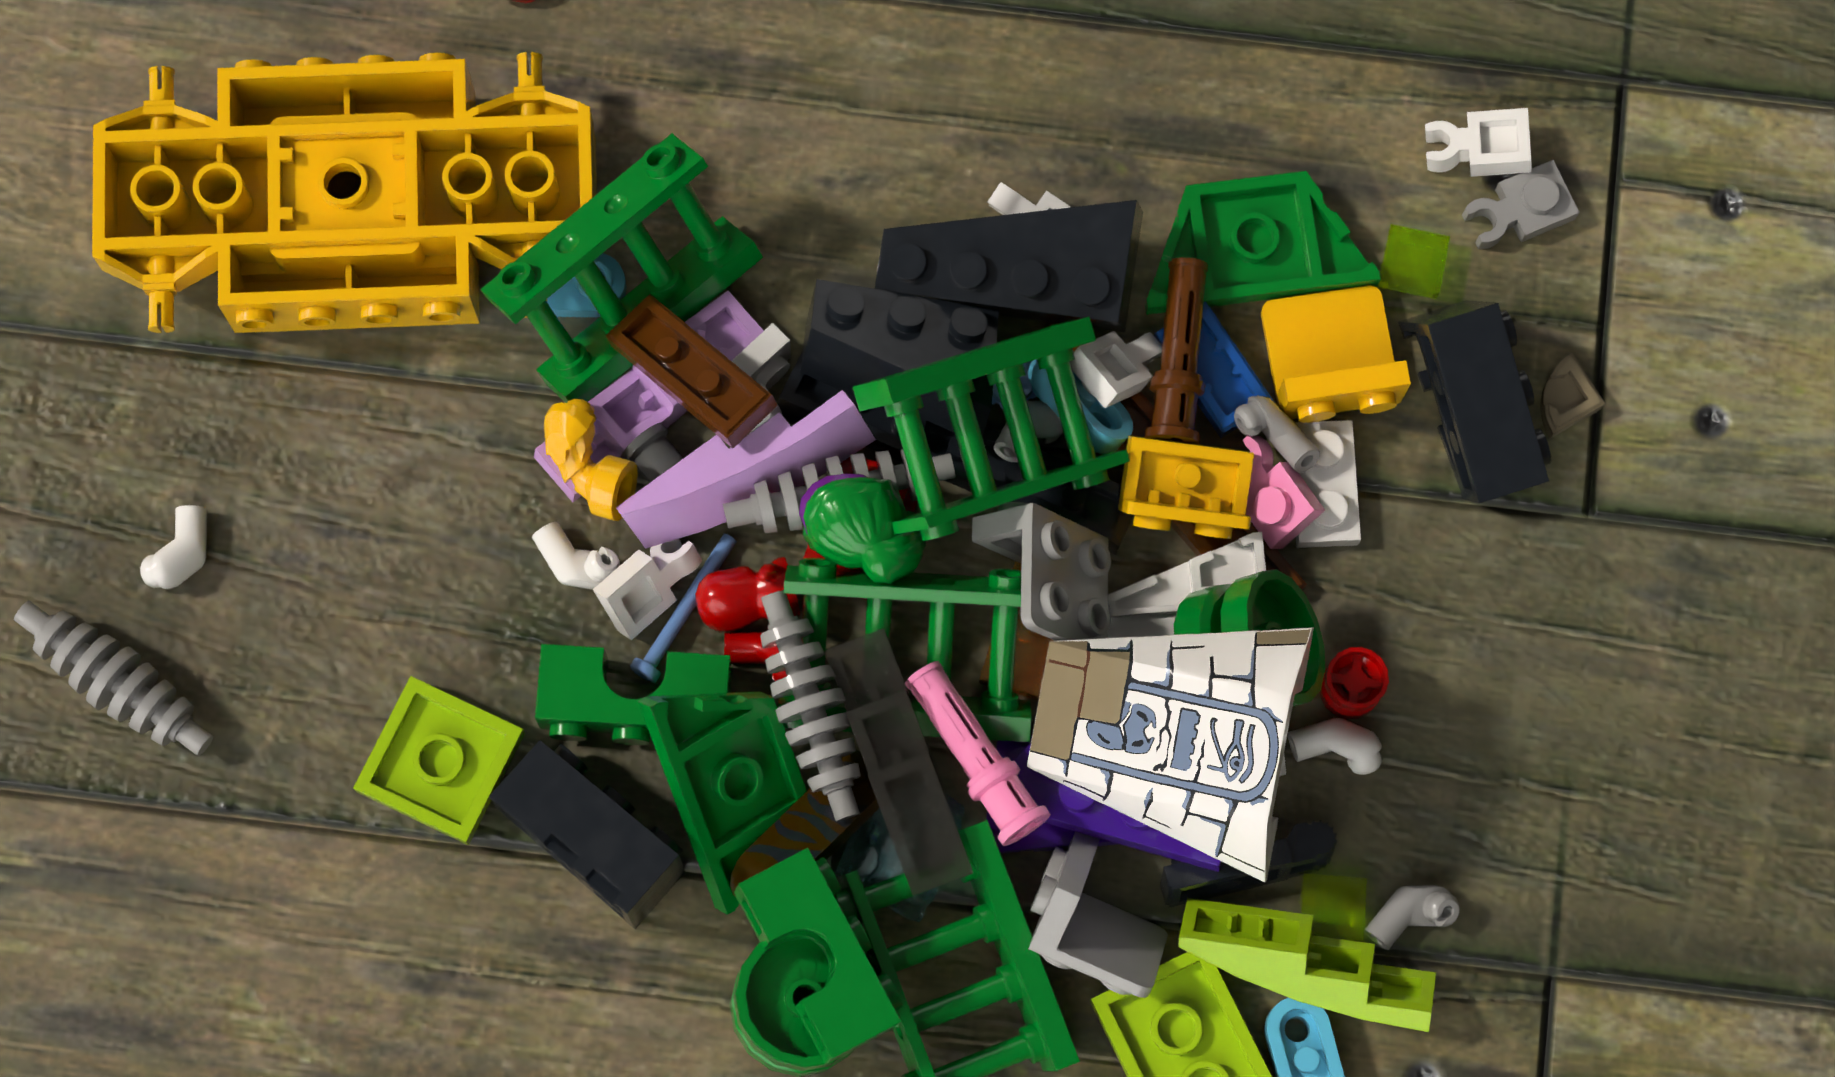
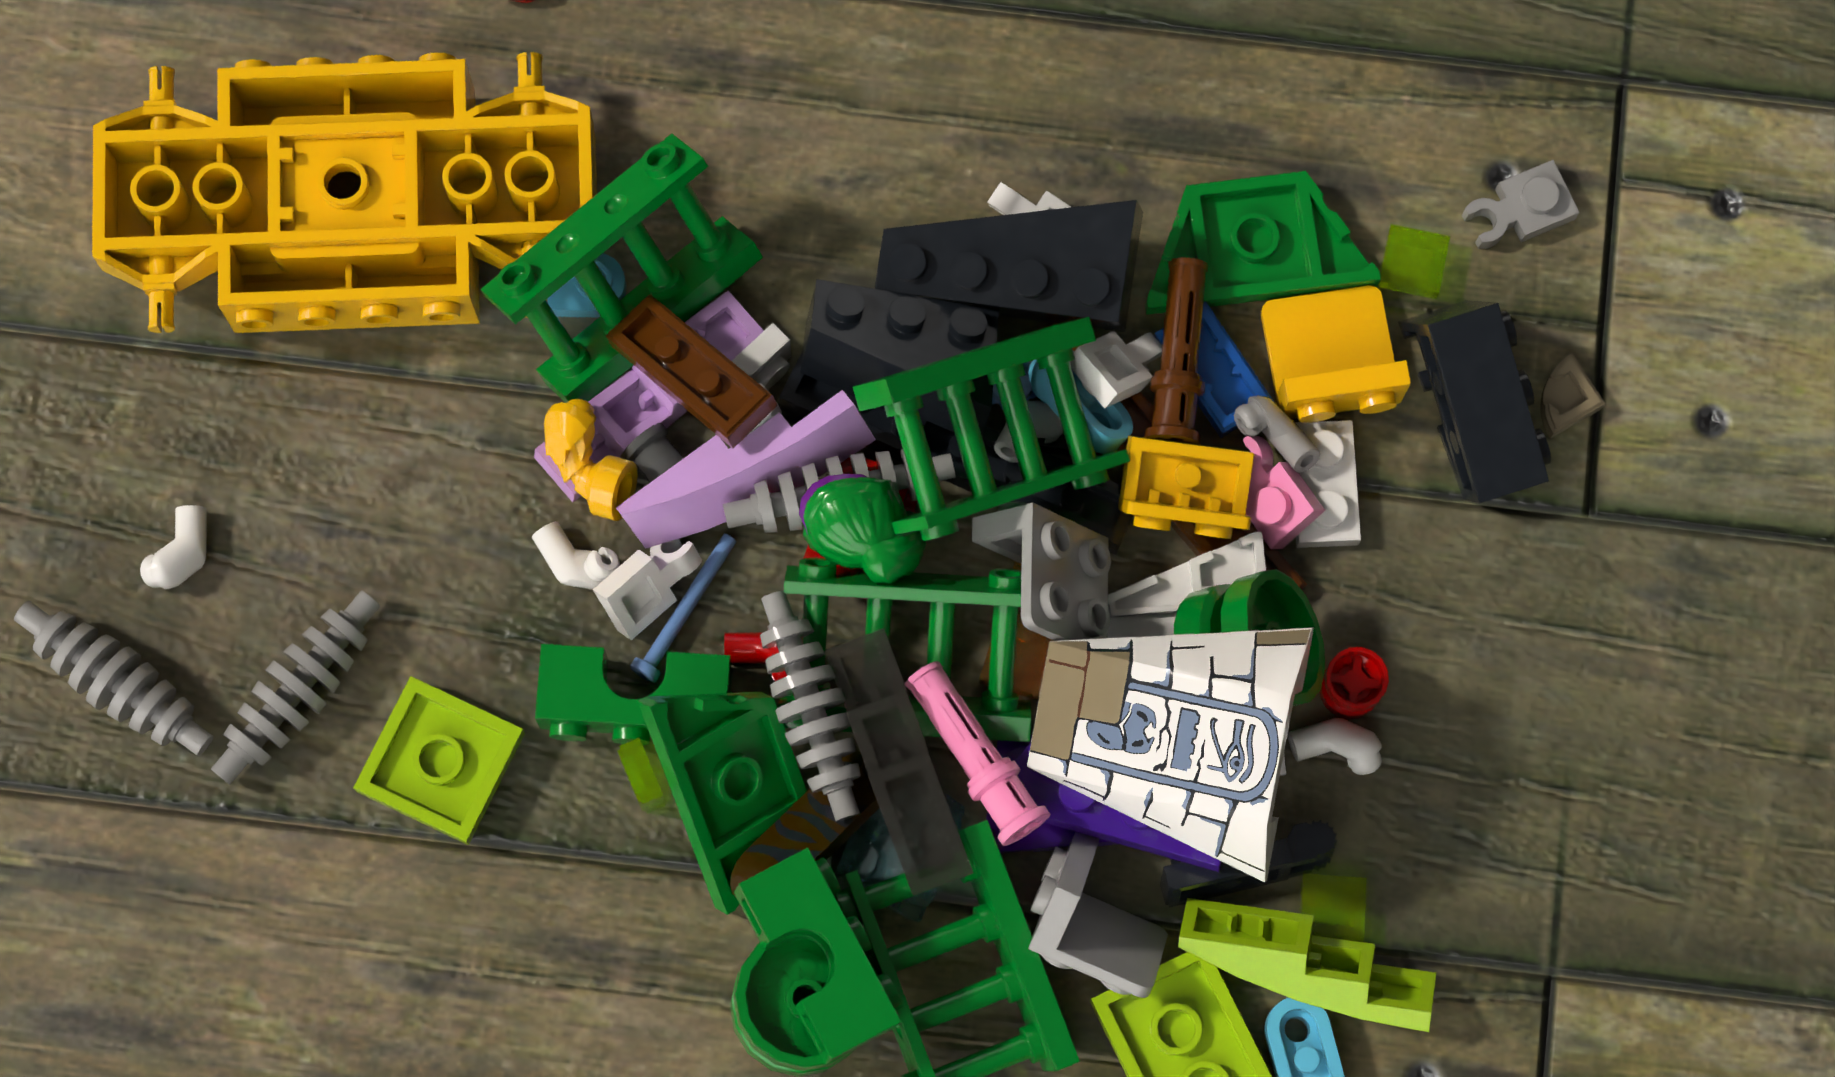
black wedge [489,740,685,929] -> none
red animal [695,556,801,633] -> none
light grey arm [1364,885,1460,950] -> none
white plate [1425,108,1532,177] -> none
none -> light grey piece [211,590,380,785]
none -> clear neon green tile [617,738,667,814]

